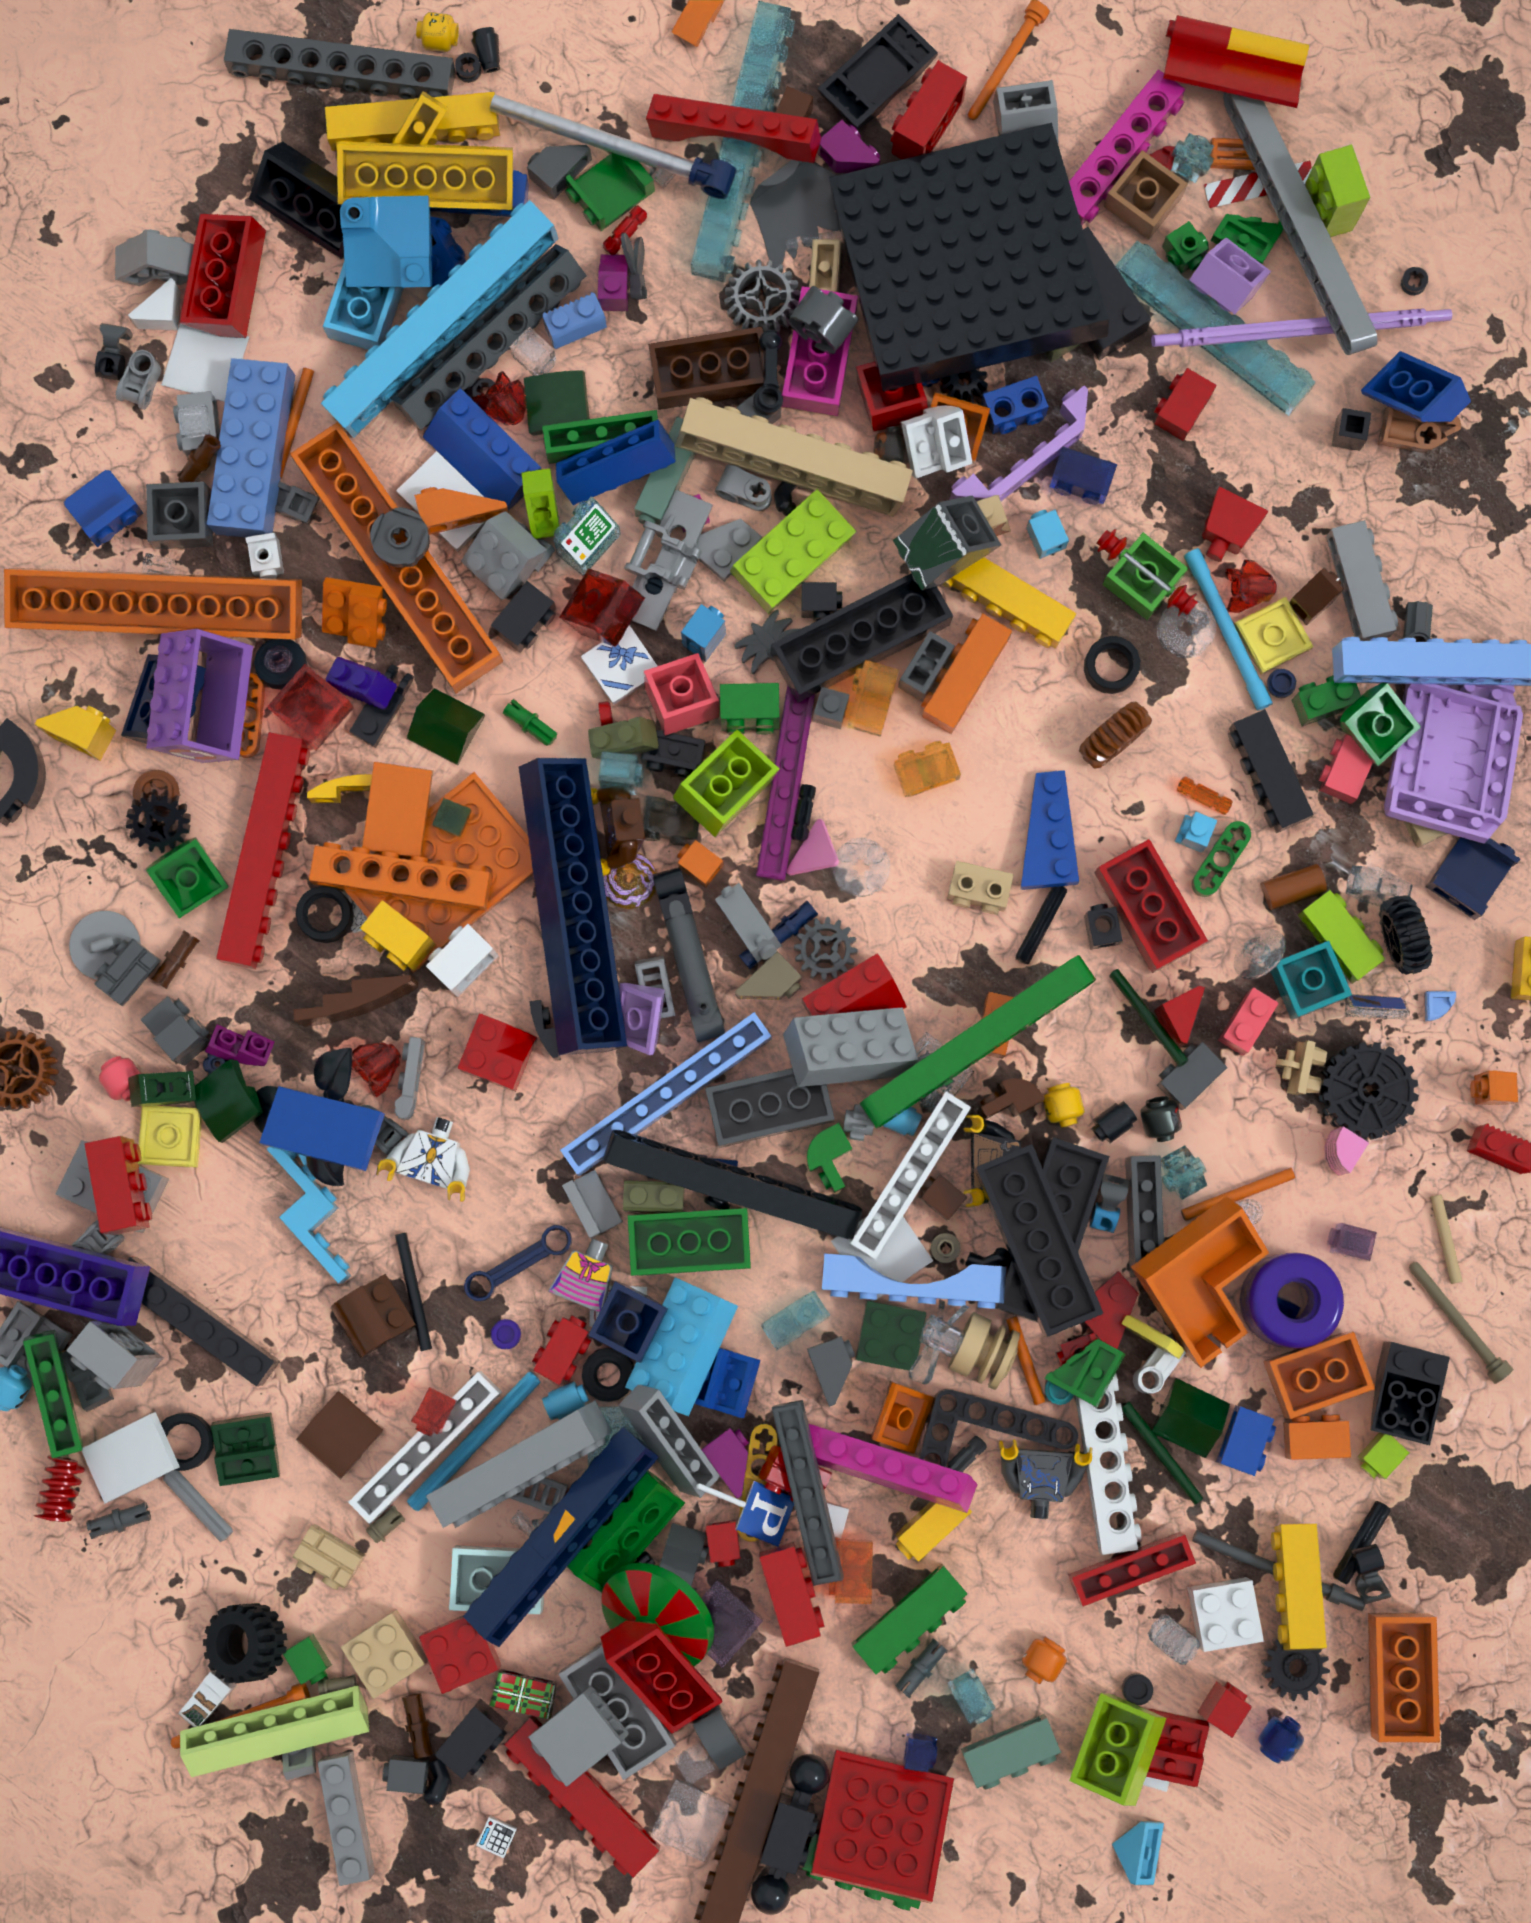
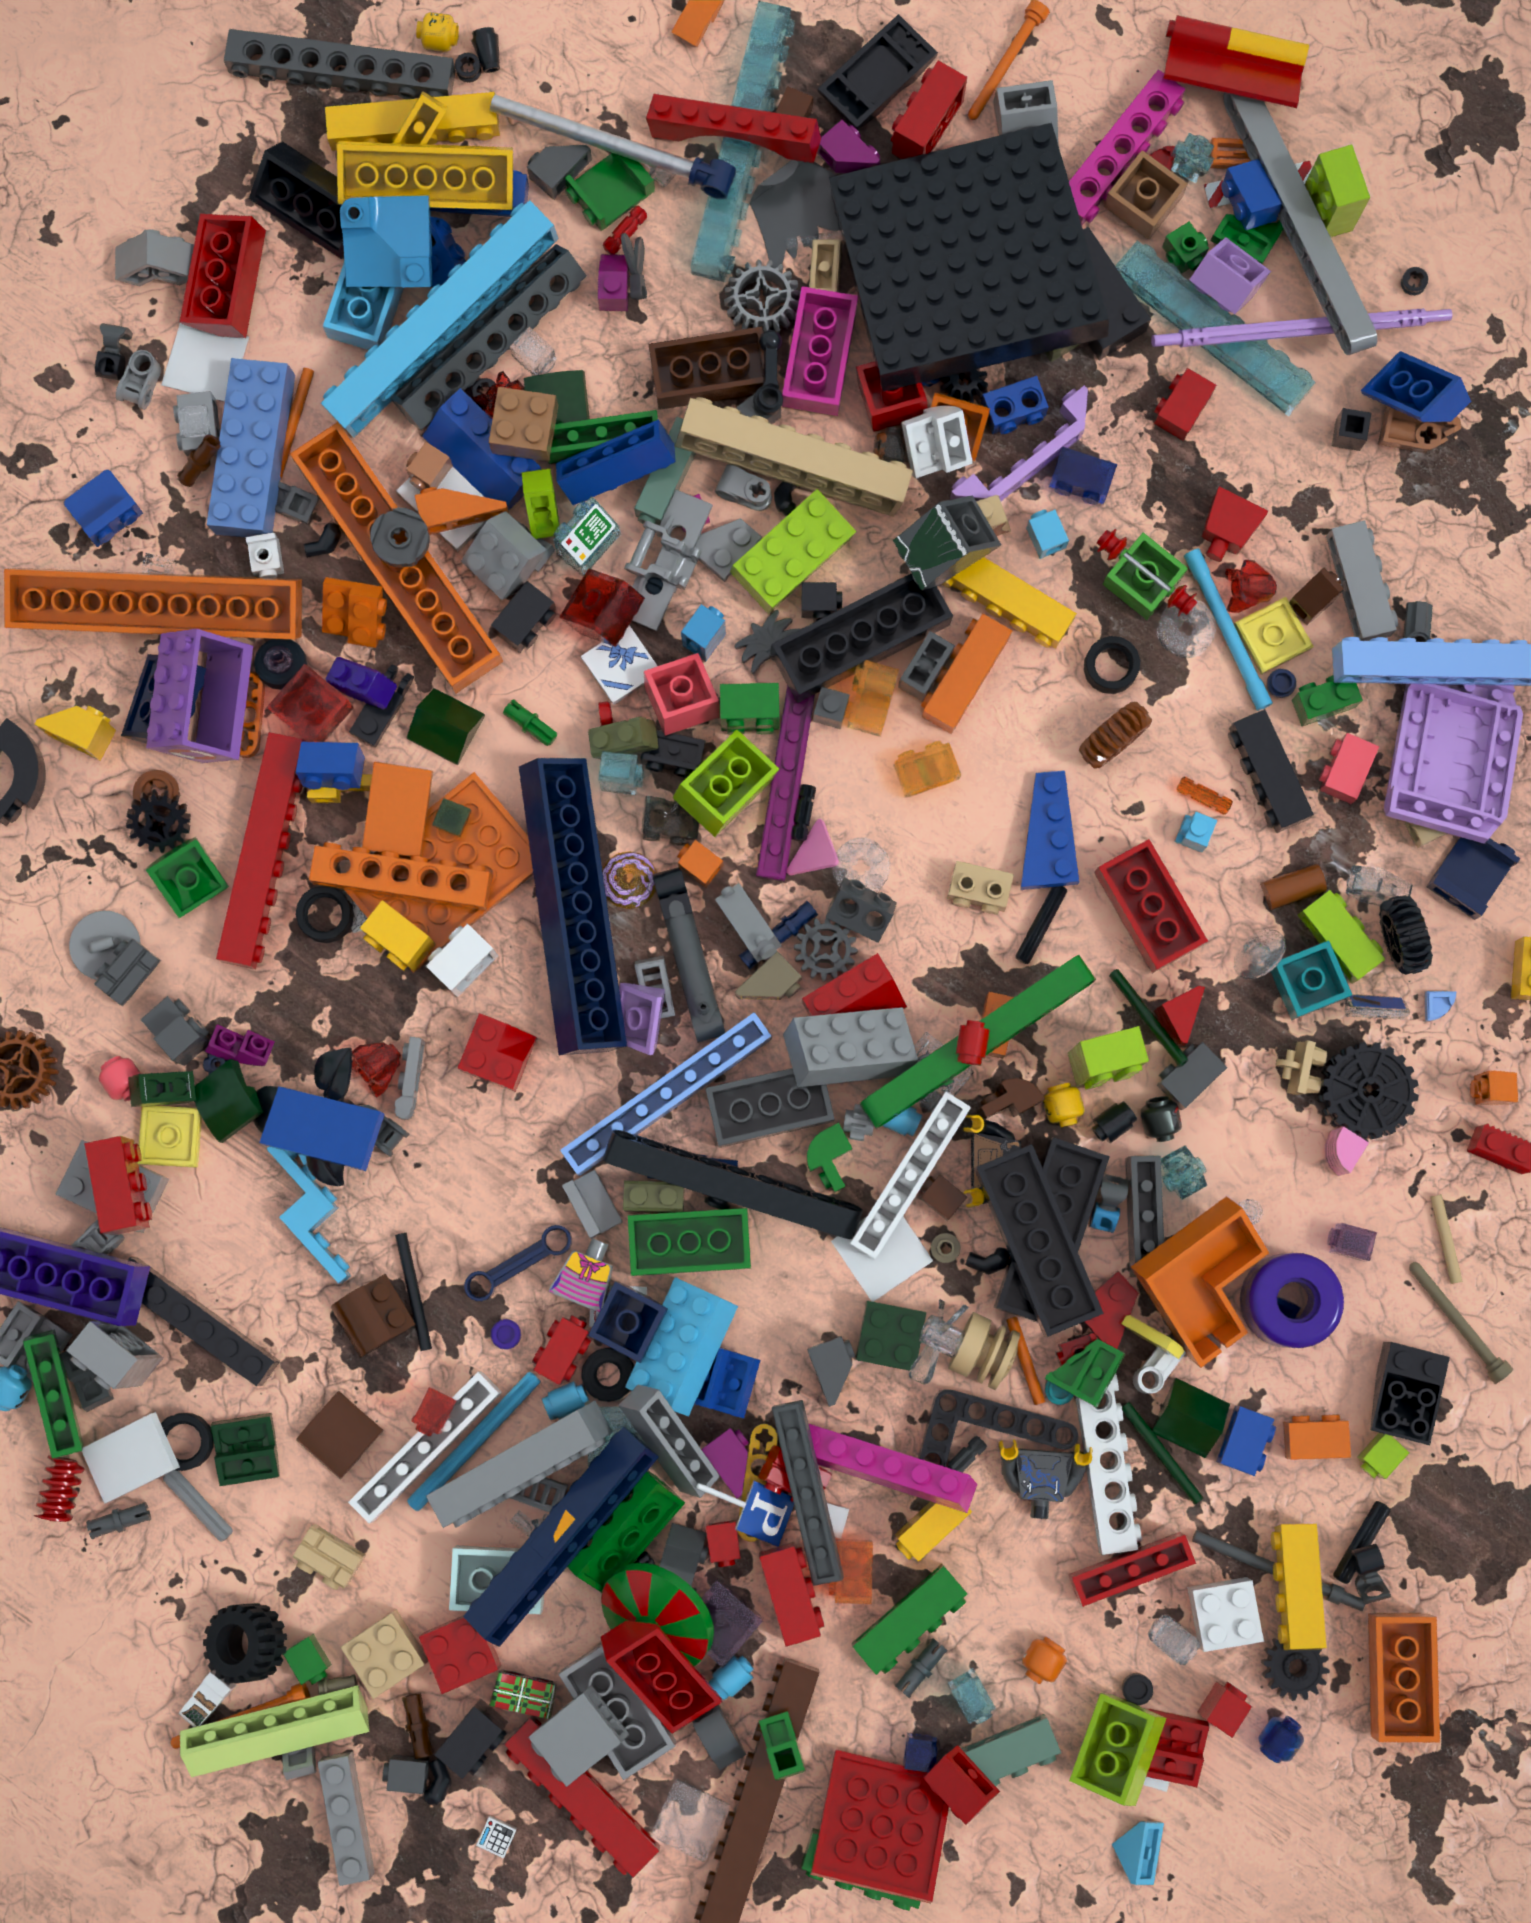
white slope [128,278,181,330] -> none
dark grey brick [146,481,213,549] -> none
reddish brown pin [151,930,200,989] -> none
reddish brown slope [293,975,418,1027] -> none
dark tan pin [366,1505,405,1543] -> none
torso [376,1117,470,1202] -> none
black slope [529,1000,561,1060] -> none
medium blue brick [543,292,607,349] -> none
reddish brown torso [591,786,645,876] -> none
clear tile [674,1741,715,1786] -> none
black brick [751,1754,829,1915] -> none
clear light blue slope [761,1291,830,1350] -> none
dark grey brick [789,286,859,354] -> none
light blue arch [822,1253,1006,1309] -> none
orange slope [870,1381,934,1454] -> none
black brick [1084,904,1123,950] -> none
orange bar [1181,1168,1295,1221] -> none
green beam [1192,821,1251,897] -> none
coral brick [1217,987,1279,1056] -> none
orange brick [1263,1331,1375,1419] -> none
green slope [1340,682,1421,766] -> none
none -> blue brick [296,742,365,790]
none -> black arm [304,523,341,558]
none -> nougat brick [406,442,453,491]
none -> medium nougat brick [489,387,558,462]
none -> medium azure brick [709,1655,754,1700]
none -> green brick [759,1711,806,1781]
none -> dark grey brick [826,877,897,943]
none -> red brick [923,1745,1000,1825]
none -> red brick [955,1020,990,1066]
none -> lime brick [1067,1026,1149,1090]
none -> blue brick [1221,159,1282,230]

